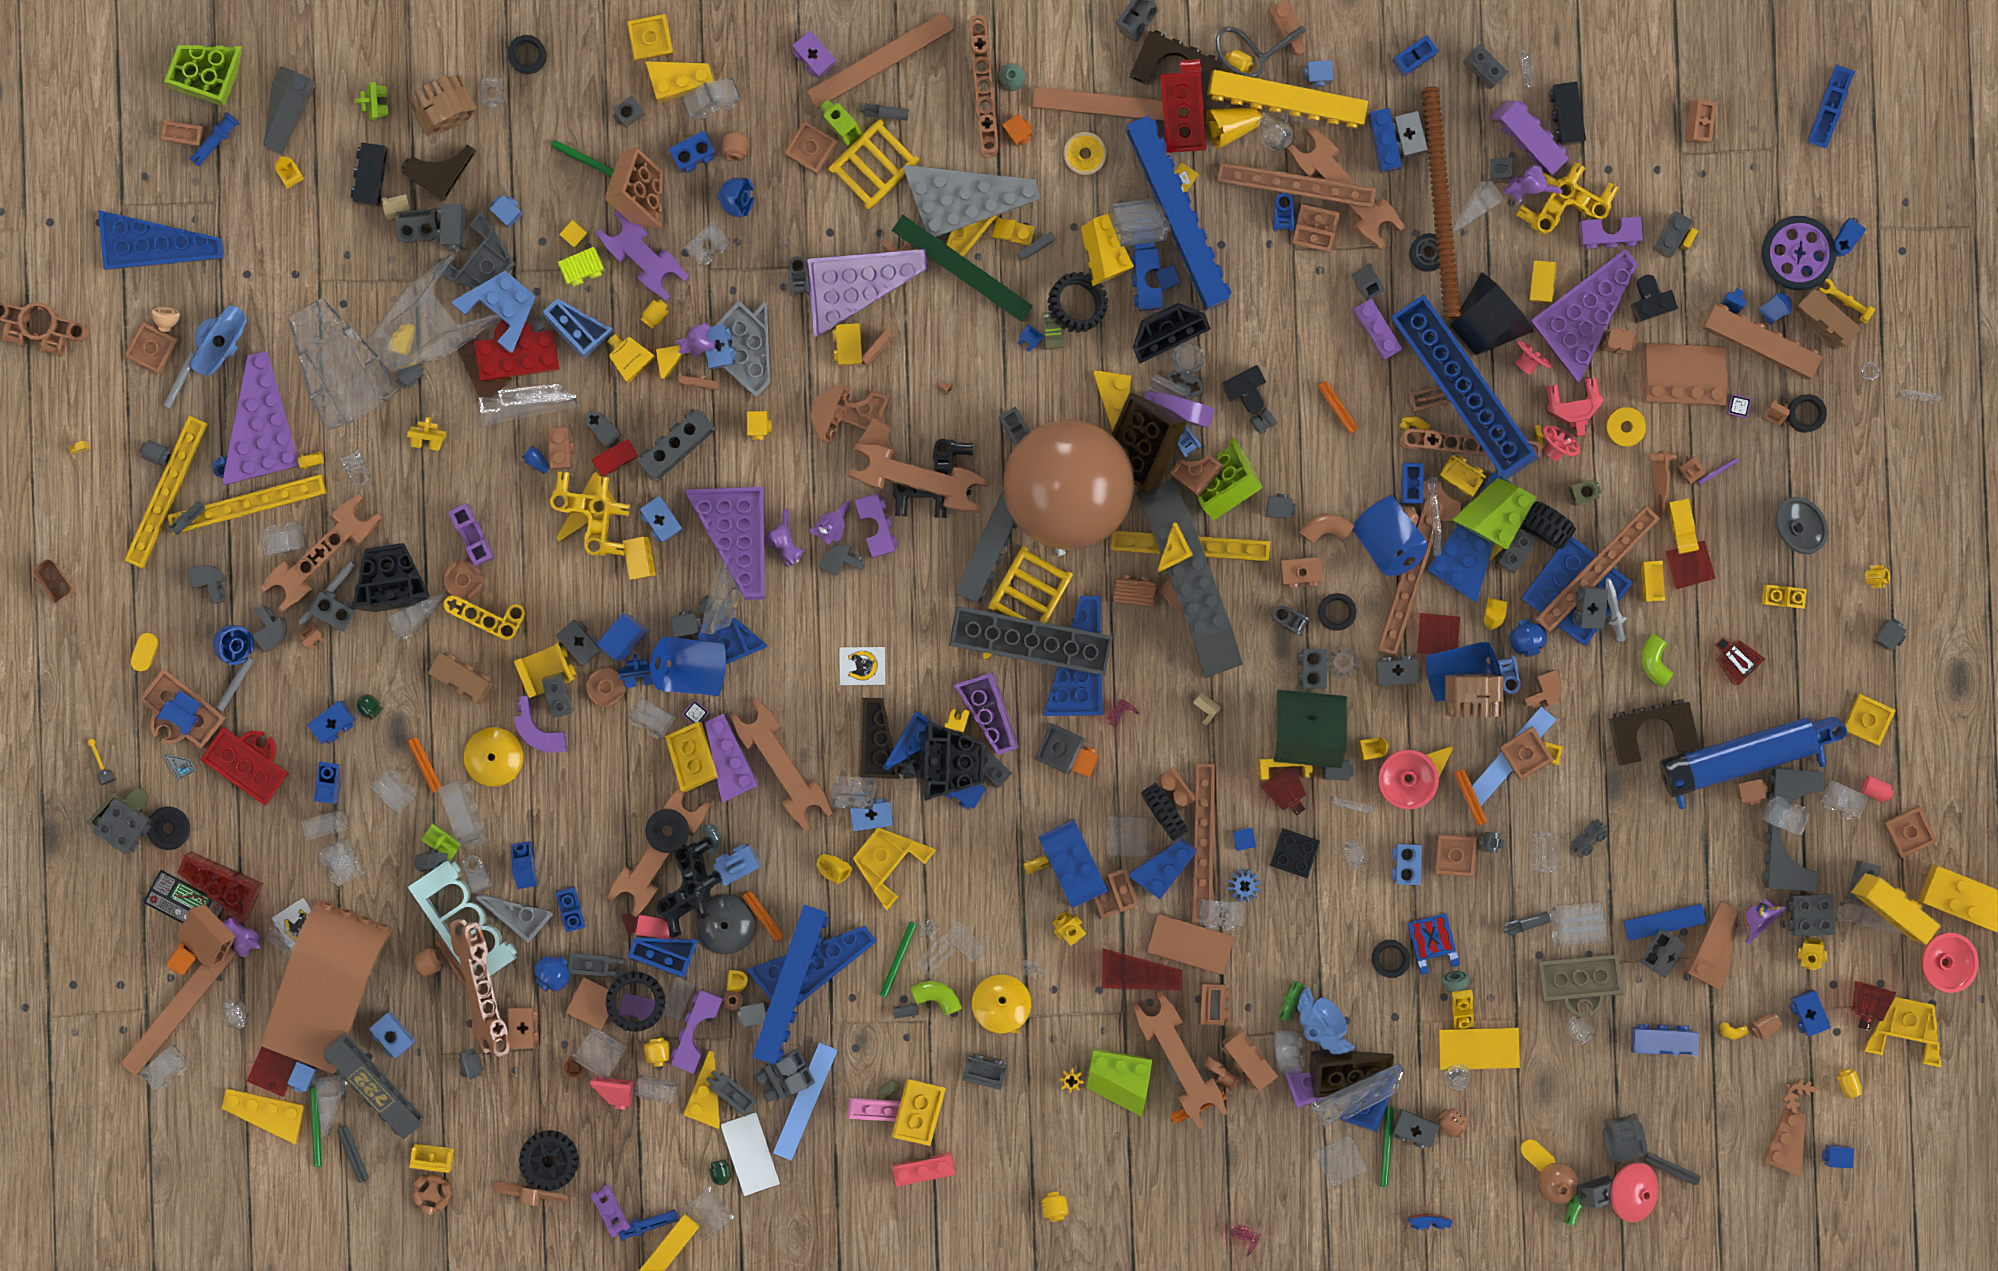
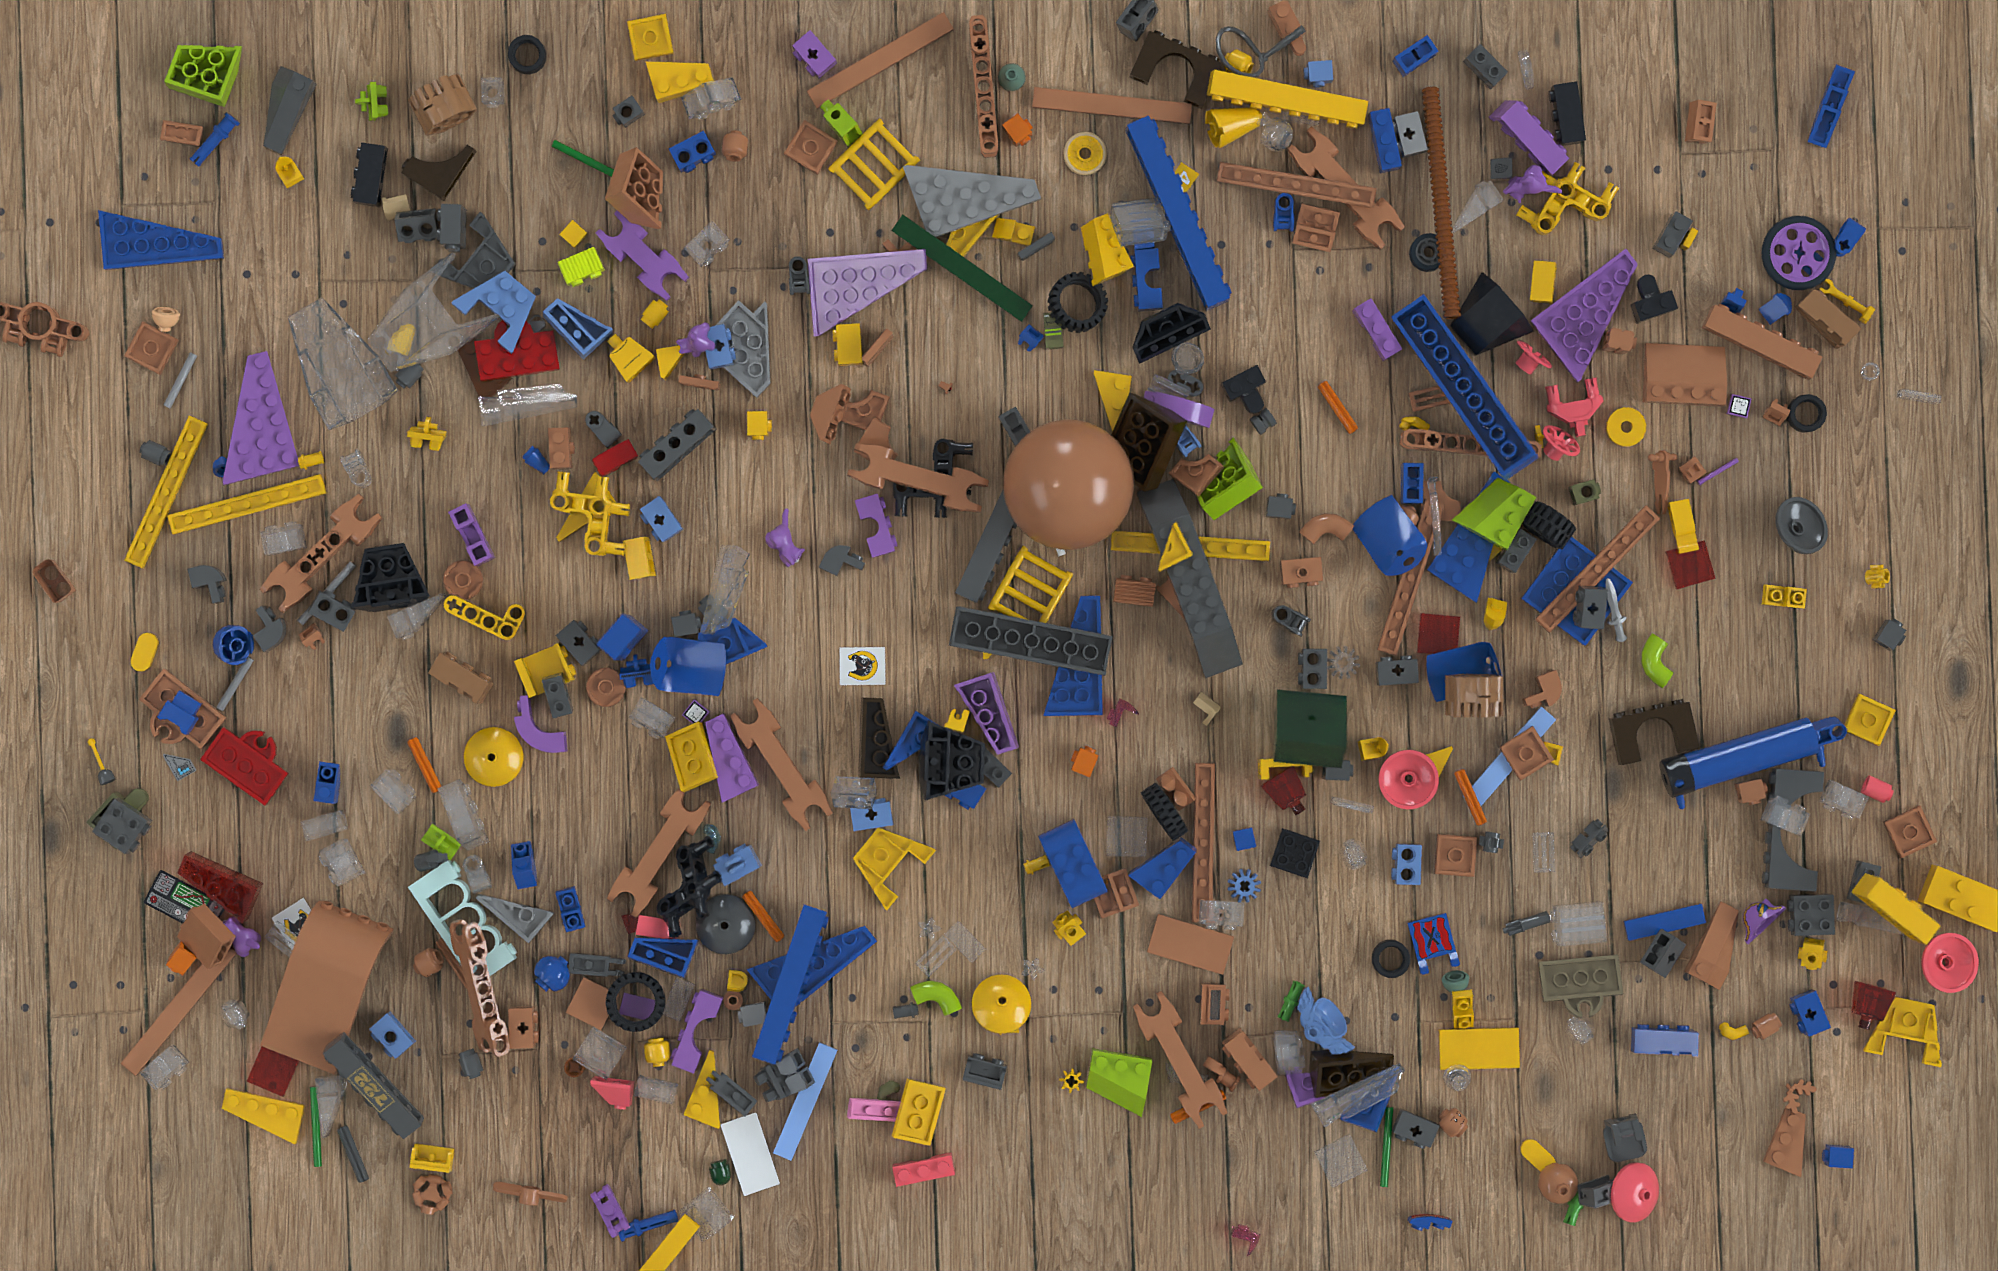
yellow tile [69,441,90,455] -> none
black wheel [147,807,190,850] -> none
dark grey axle [169,501,205,535] -> none
medium blue piece [190,305,247,376] -> none
medium blue brick [287,1061,318,1093] -> none
blue brick [307,701,356,744] -> none
dark green piece [357,694,383,720] -> none
medium blue brick [490,195,523,228] -> none
black wheel [519,1130,579,1191] -> none
black wheel [645,809,689,853] -> none
medium lavender wing [686,487,765,600] -> none
blue cylinder [718,178,754,218] -> none
medium lavender animal [809,501,850,544] -> none
yellow rock [816,854,852,885] -> none
dark grey piece [861,103,909,121] -> none
green bar [879,921,917,998] -> none
dark grey gear [897,755,920,779] -> none
dark grey tile [1035,723,1085,775] -> none
yellow head [1041,1192,1069,1222] -> none
clear red wedge [1102,948,1182,991] -> none
blue tile [1155,265,1181,291] -> none
red hinge [1160,59,1206,153] -> none
black tyre [1318,593,1357,631] -> none
dark grey brick [1351,265,1384,300] -> none
yellow hinge [1438,454,1486,497] -> none
medium blue piece [1494,655,1520,694] -> none
blue plant [1509,619,1547,657] -> none
medium lavender arch [1579,217,1643,250] -> none
yellow hinge [1640,561,1666,602] -> none
dark grey axle [1644,1153,1701,1185] -> none
clear red torso [1715,637,1765,686] -> none
yellow brick [1836,1067,1862,1099] -> none

